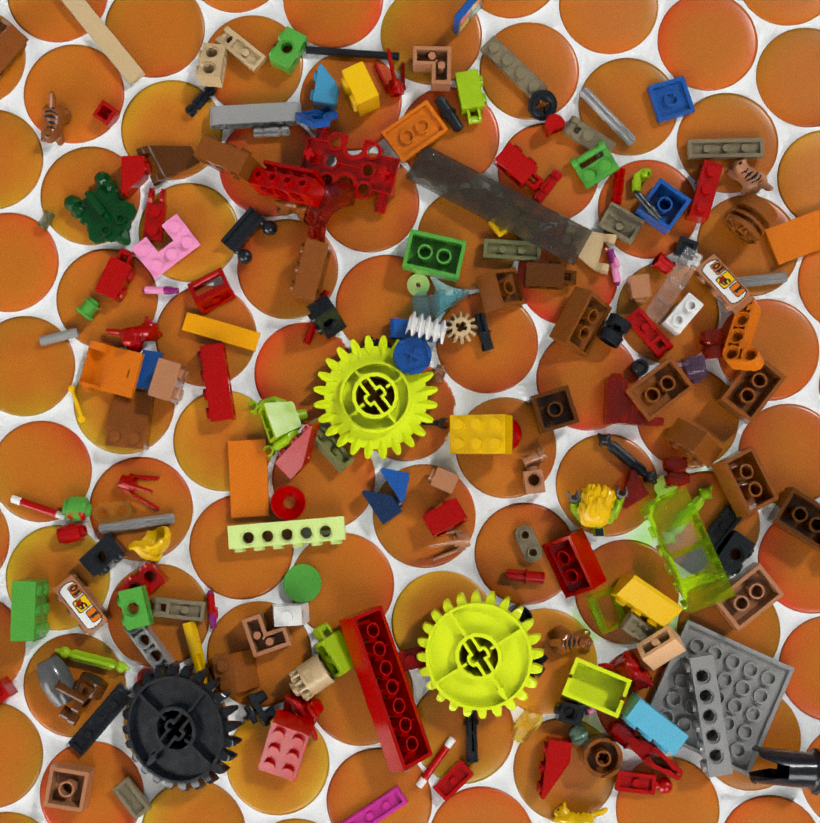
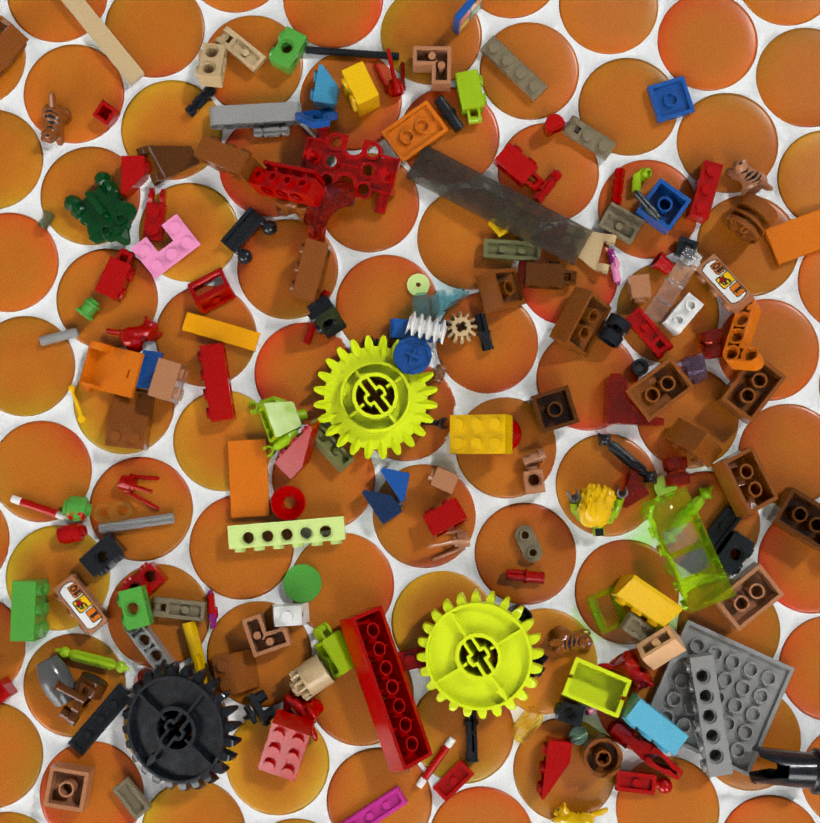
yellow hair [128,526,172,562] -> none
piece [142,286,179,295] -> none
bright green brick [402,229,467,283] -> none
black gear [528,90,557,121] -> none
red slope [541,528,607,598] -> none
bright green plate [570,139,620,190] -> none
light grey axle [579,87,636,146] -> none
dark tan plate [686,138,764,160] -> none
light grey axle [736,272,788,287] -> none

